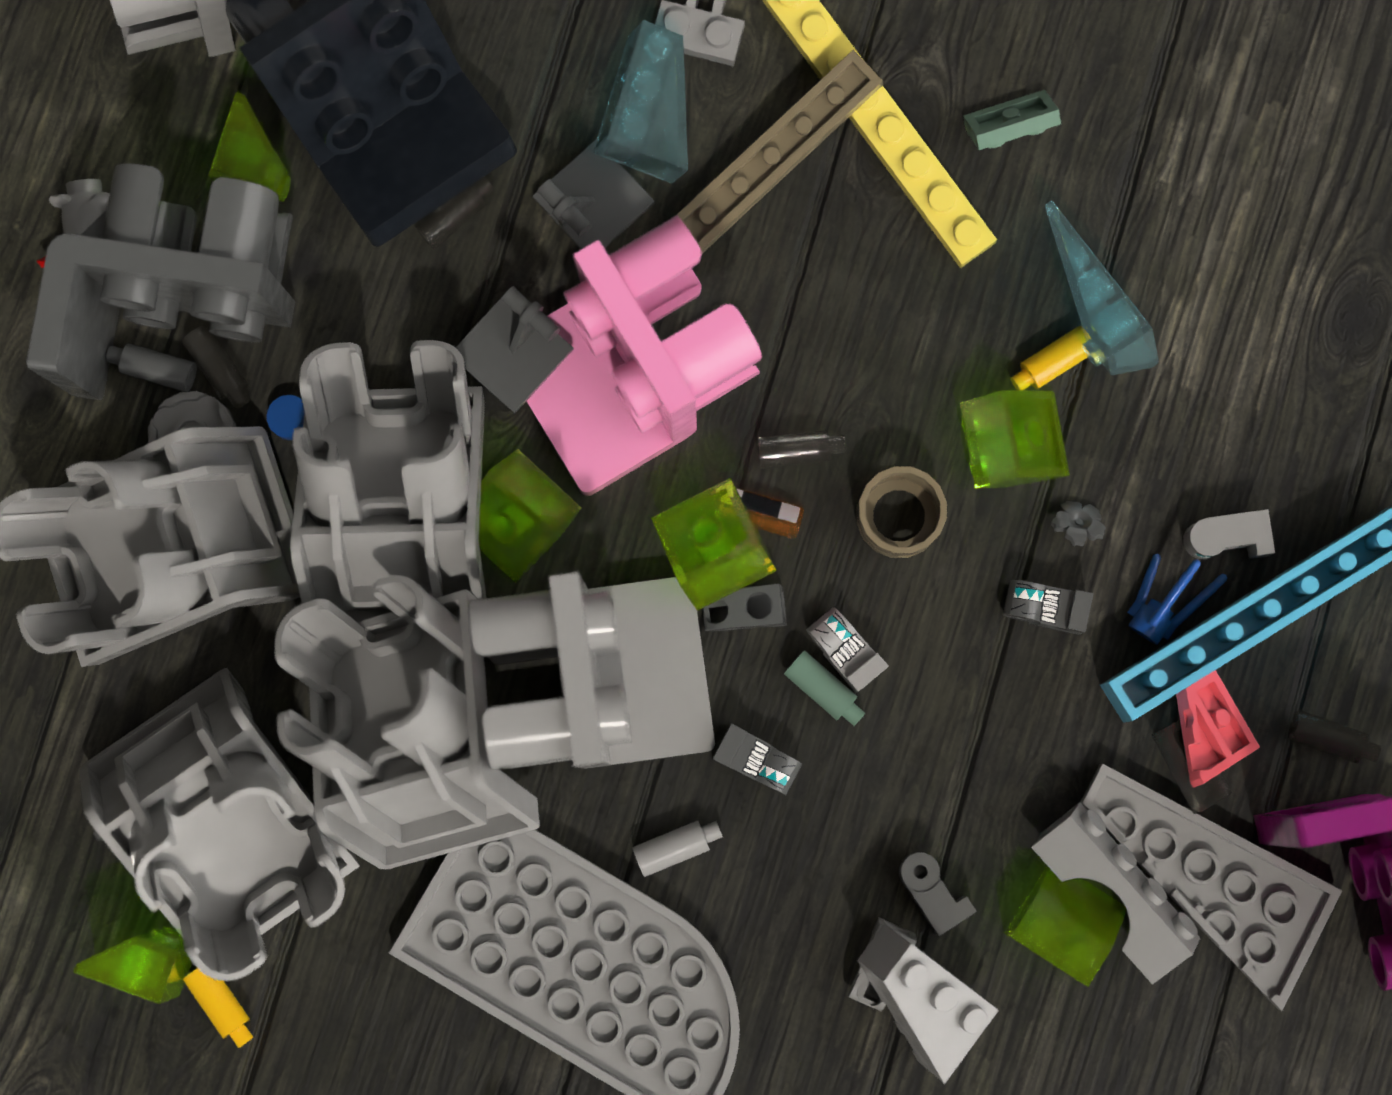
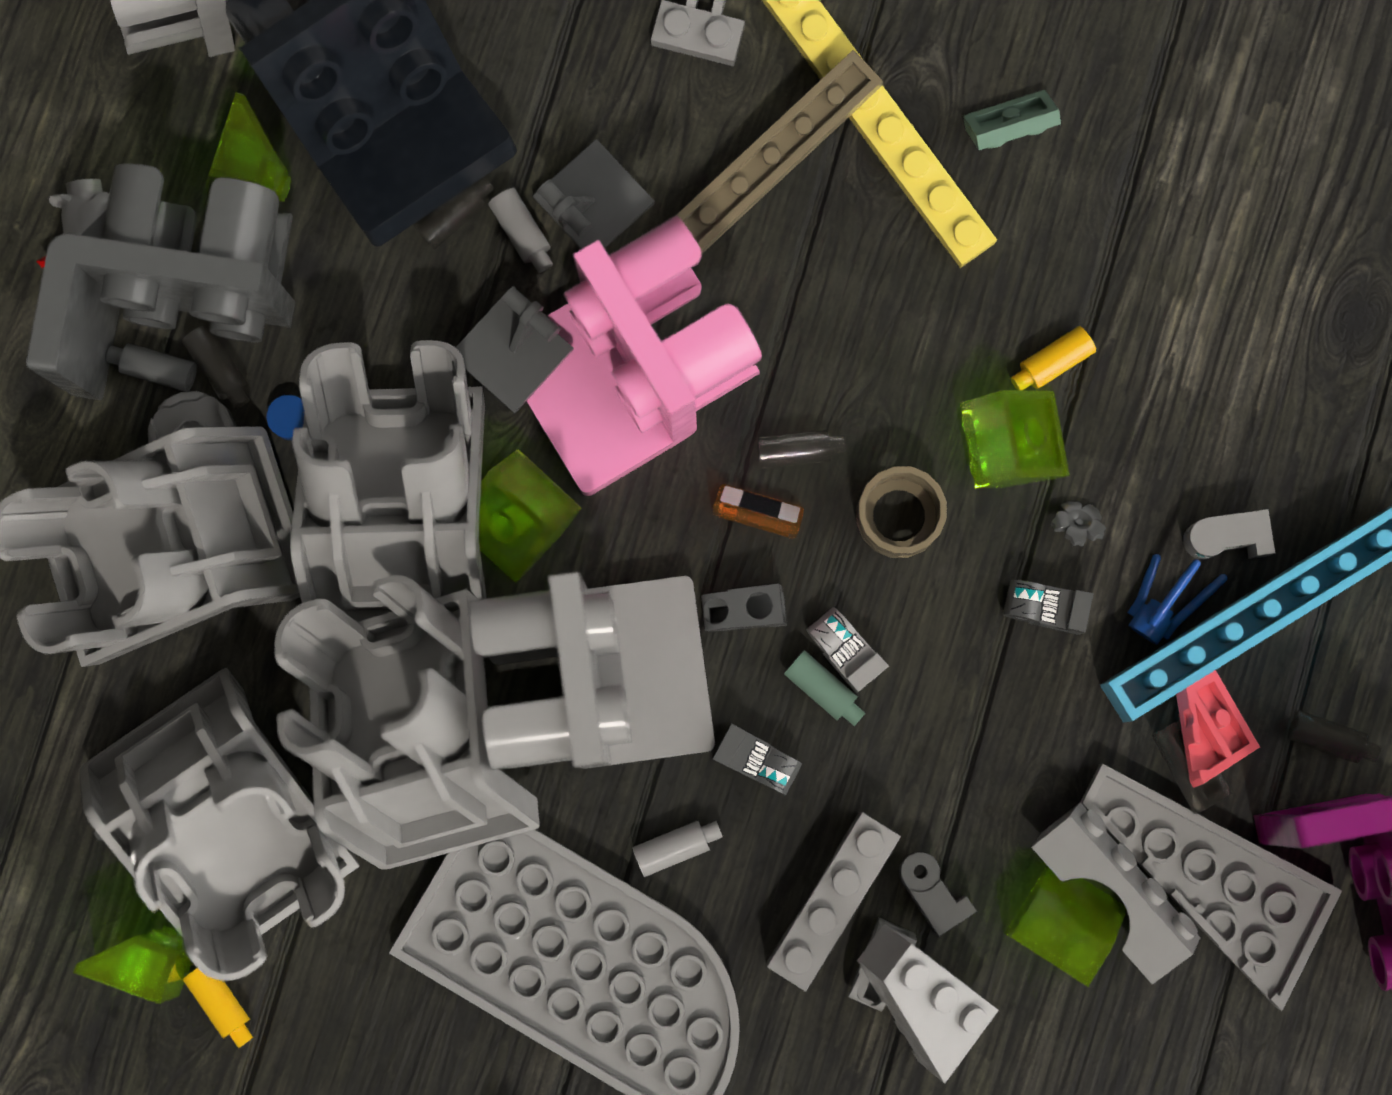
clear light blue wedge [593,20,688,183] -> none
clear neon green slope [651,478,777,611] -> none
clear light blue wedge [1045,200,1159,376] -> none
none -> light grey cylinder [488,188,553,273]
none -> light grey arch [766,812,901,991]

